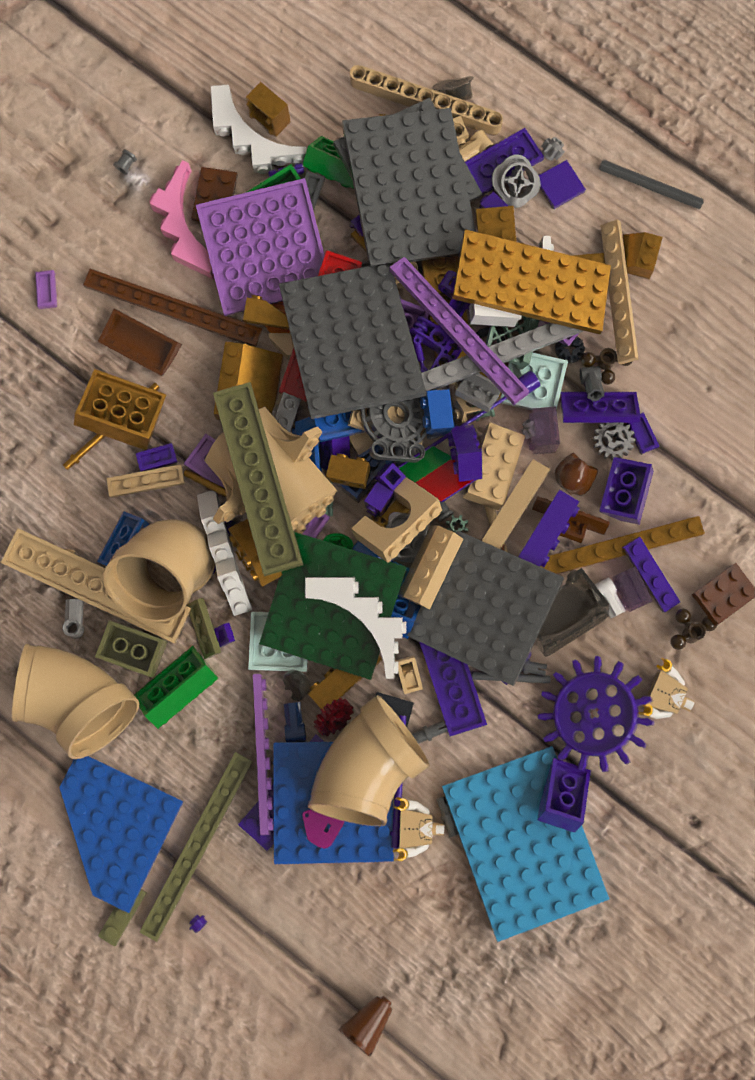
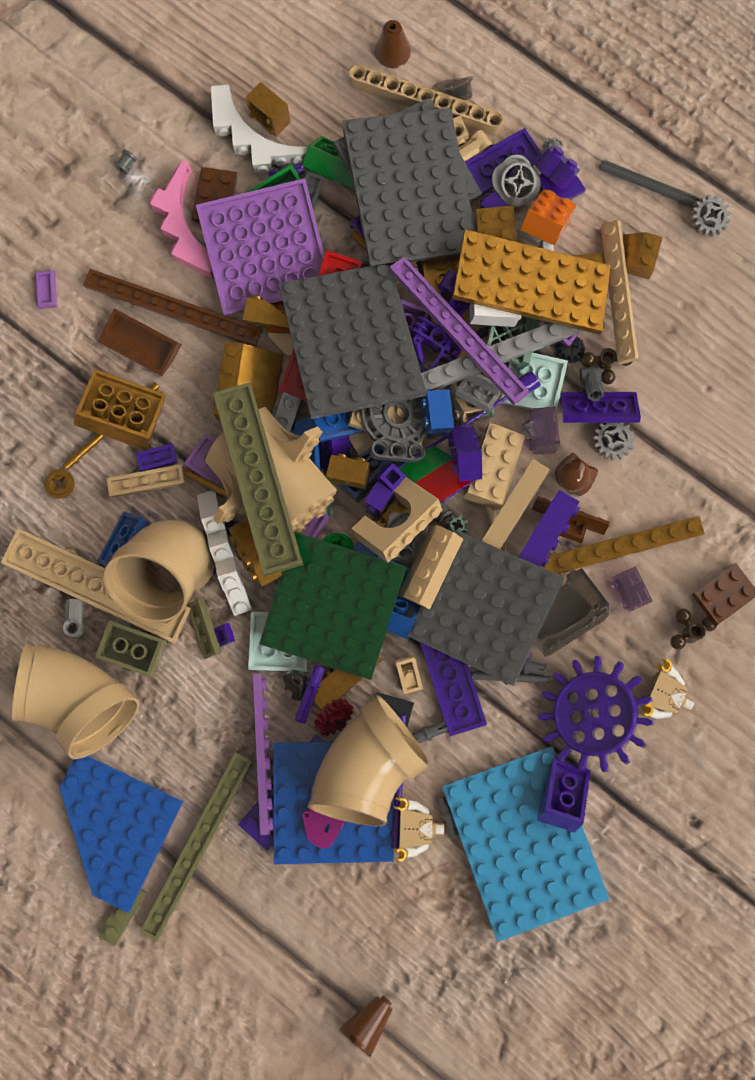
green slope [134,646,219,729] -> none
dark purple plate [189,915,207,933] -> none
dark blue piece [284,702,306,742] -> none
white arch [305,577,406,679] -> none
white piece [591,577,626,619] -> none
dark purple slope [599,457,654,525] -> none
dark purple plate [622,537,680,613] -> none
dark purple tile [627,412,659,455] -> none
none -> pearl gold gear [44,469,75,499]
none -> dark purple axle [295,665,325,724]
none -> reddish brown cone [375,20,411,69]
none -> orange brick [520,189,577,246]
none -> dark purple brick [535,146,580,190]
none -> light grey gear [690,195,731,237]

